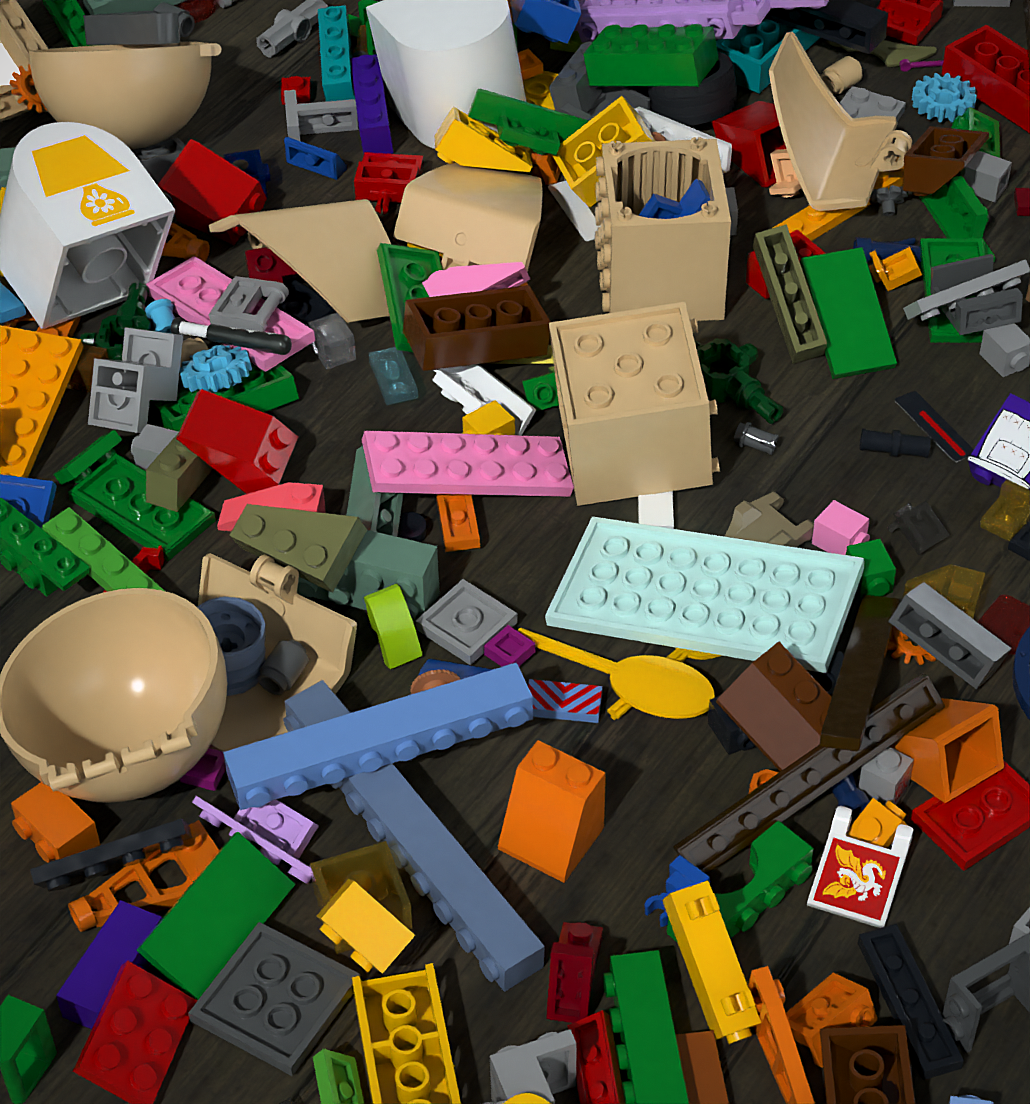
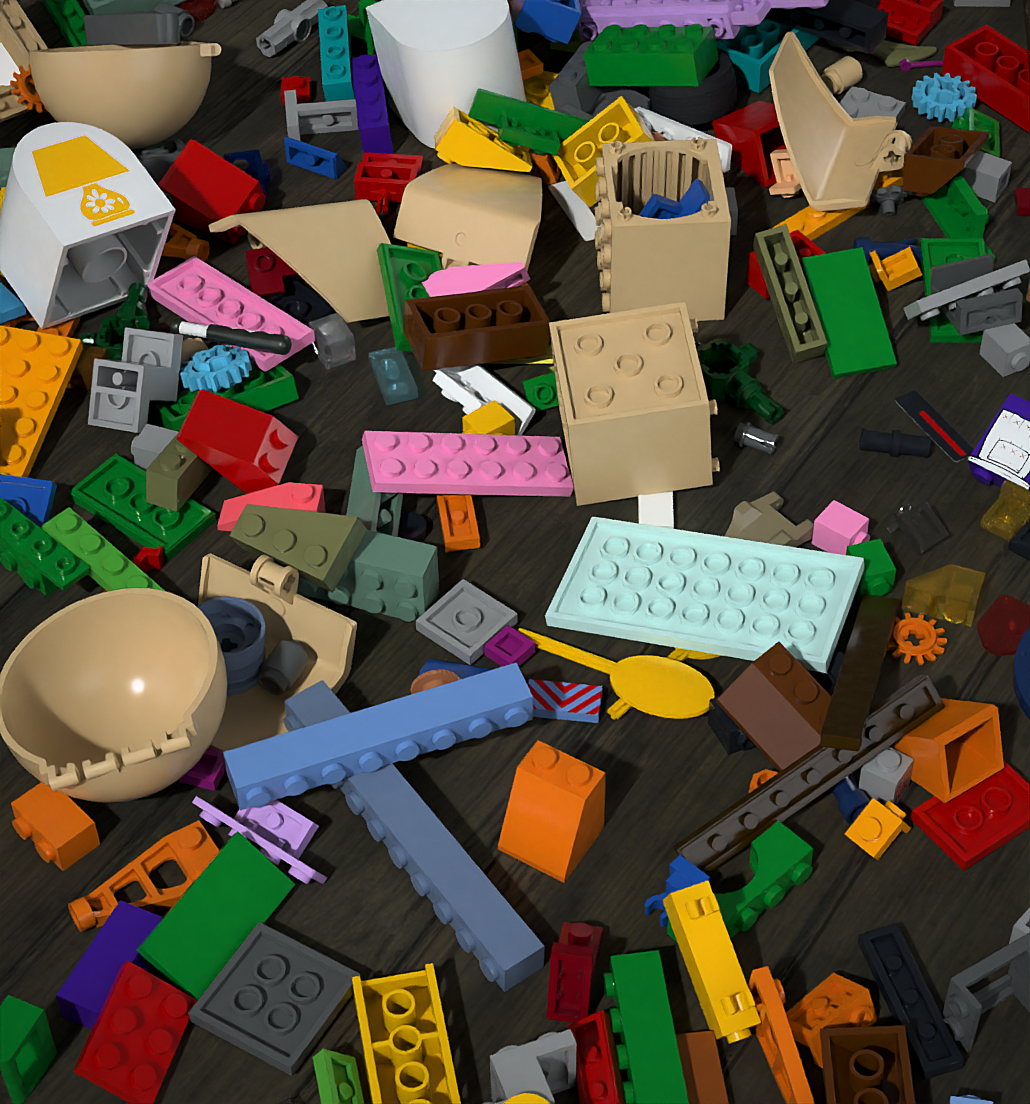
black plate [30,818,193,891] -> none
green plate [53,429,122,485] -> none
medium azure bush [145,299,175,333] -> none
light grey plate [209,276,289,332] -> none
clear yellow brick [310,841,413,954] -> none
yellow brick [317,879,415,974] -> none
clear orange piece [352,25,368,58] -> none
lime slope [364,583,423,670] -> none
flag [807,806,913,928] -> none
dark grey brick [888,582,1012,689] -> none

